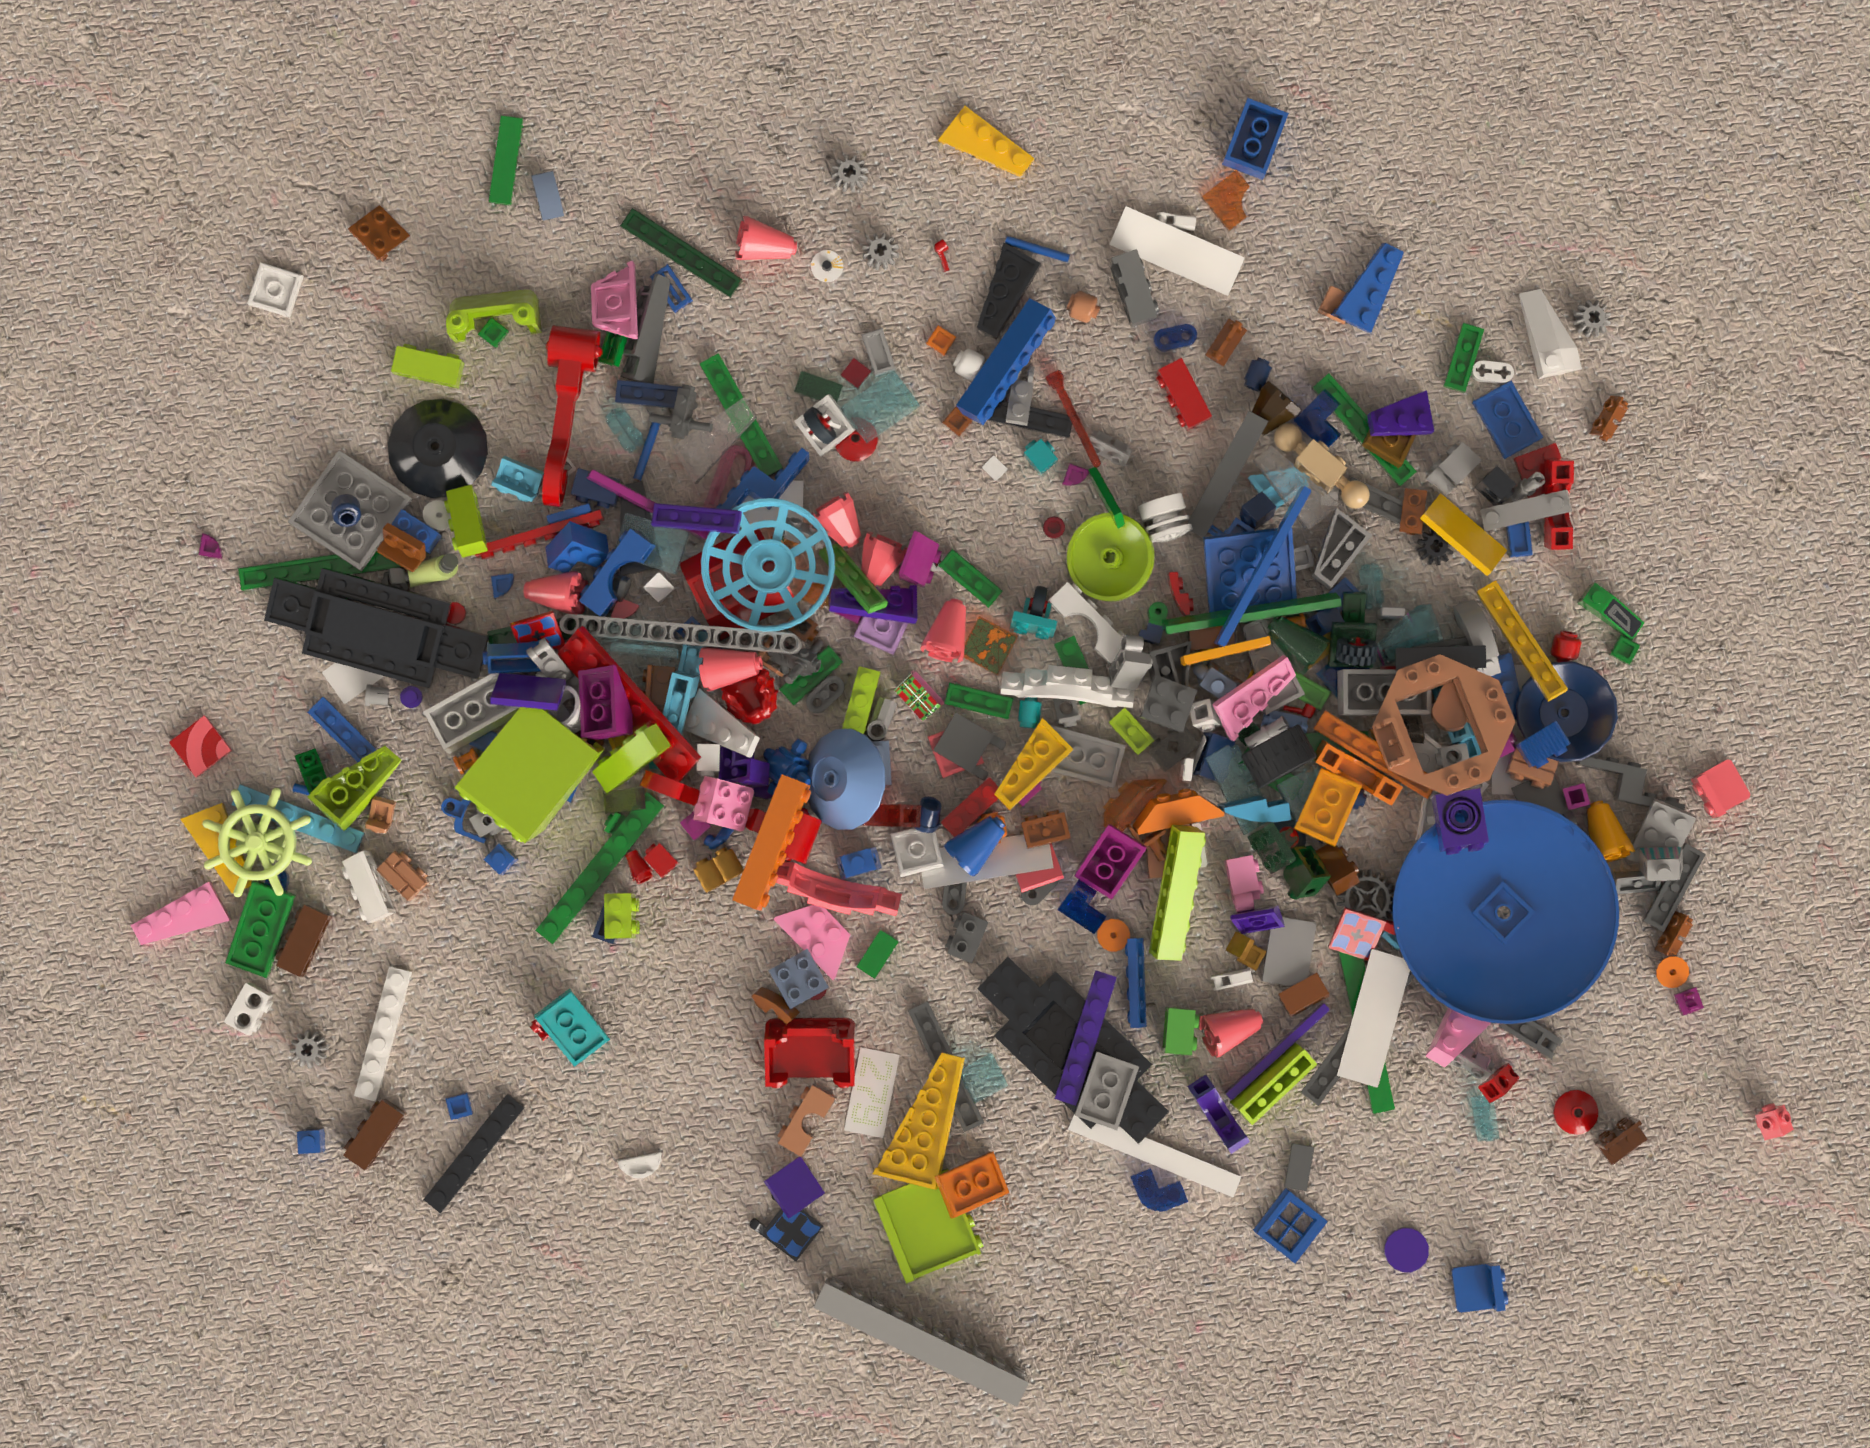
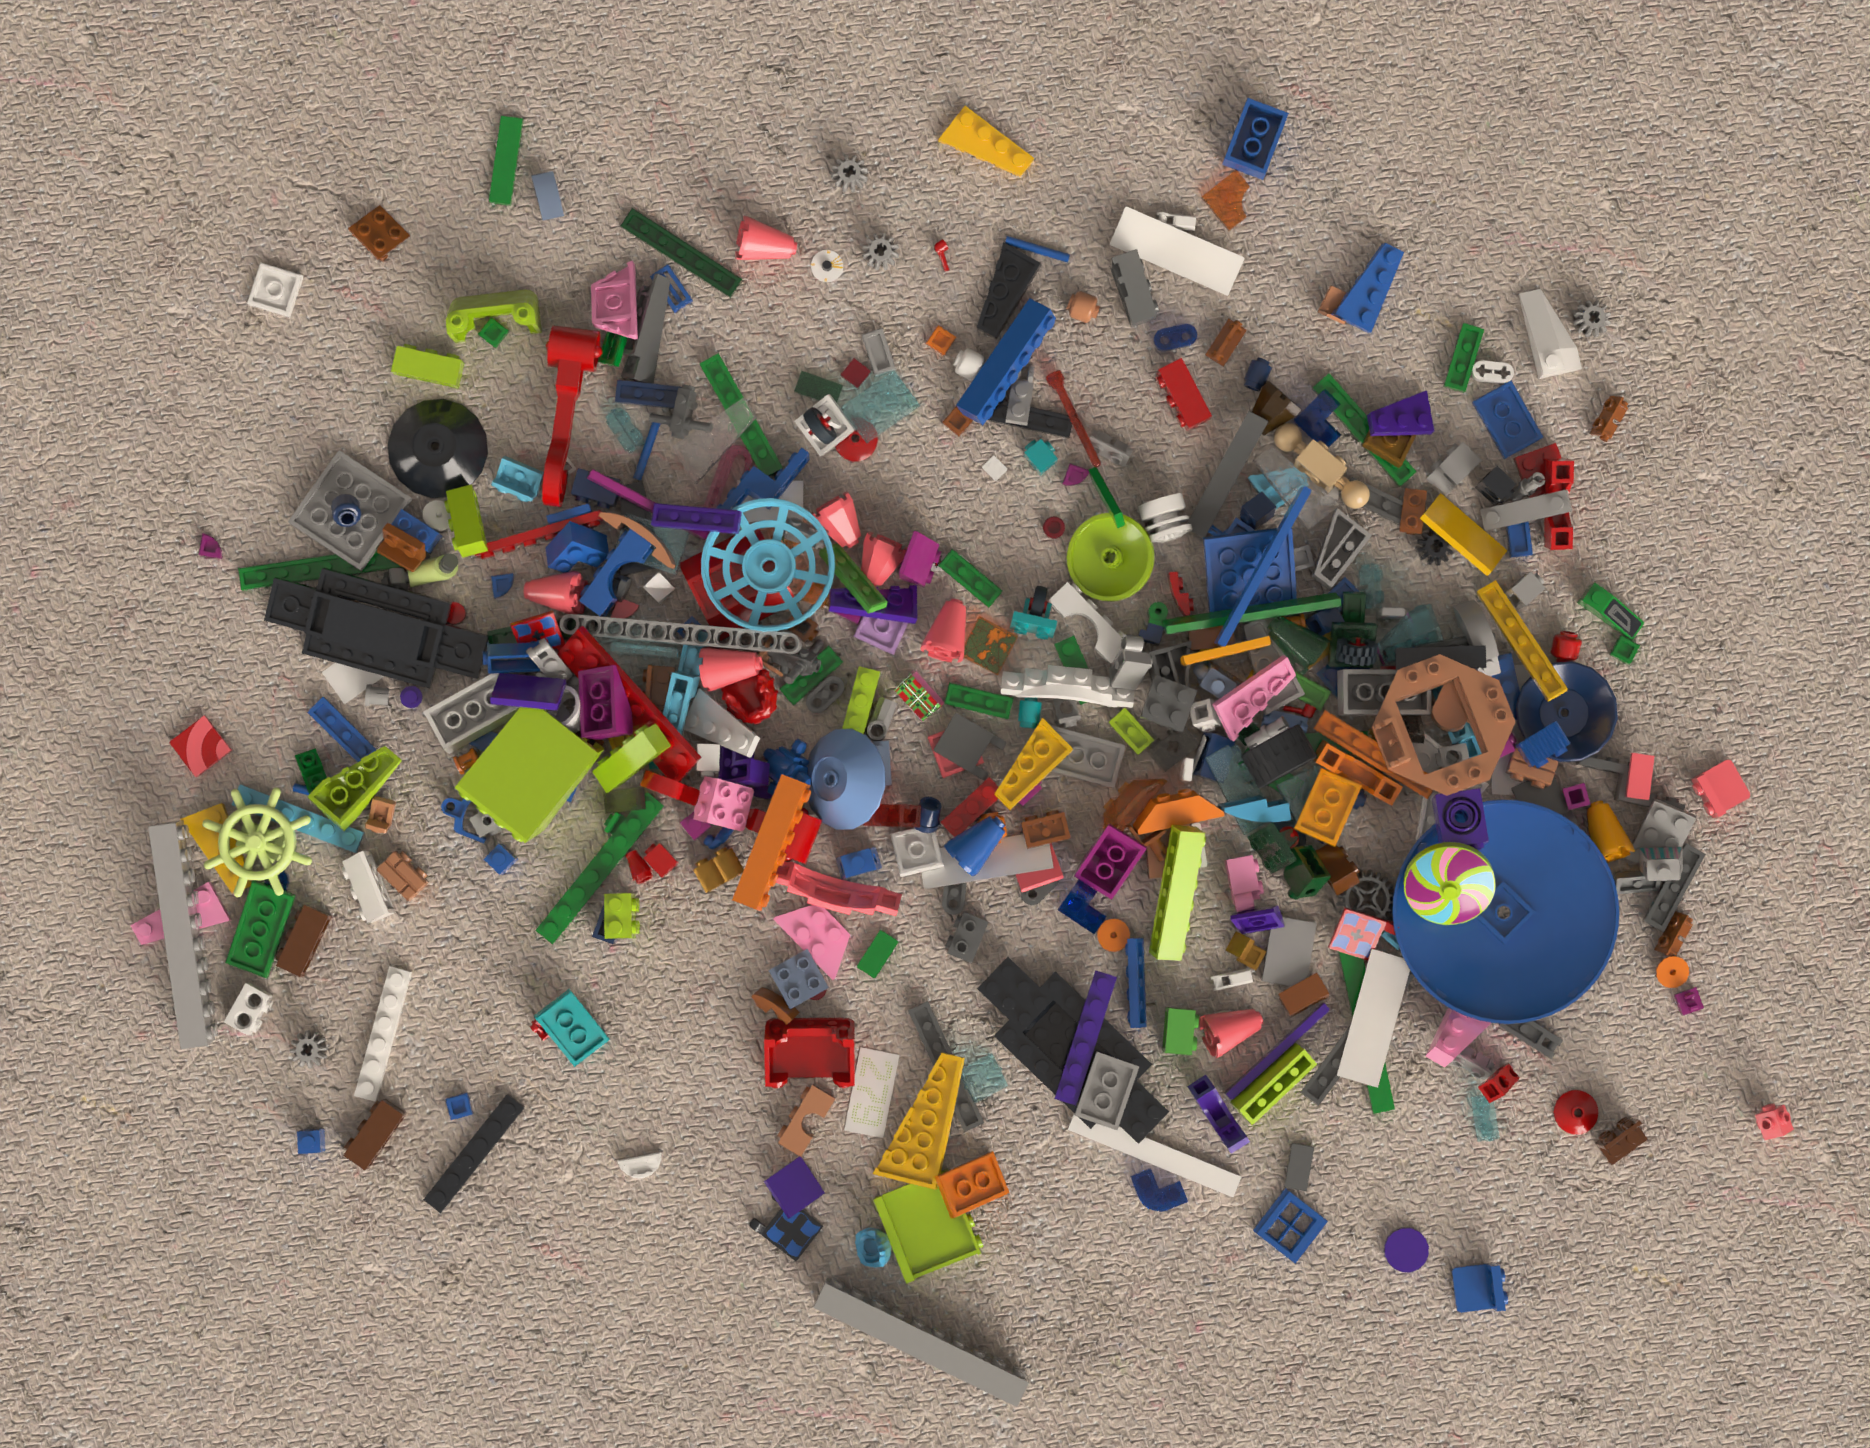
none -> light grey brick [148,820,218,1049]
none -> nougat slope [599,512,676,569]
none -> dark azure hair [855,1228,891,1268]
none -> dish [1404,842,1495,925]
none -> light grey brick [1504,572,1546,610]
none -> coral tile [1625,753,1655,800]

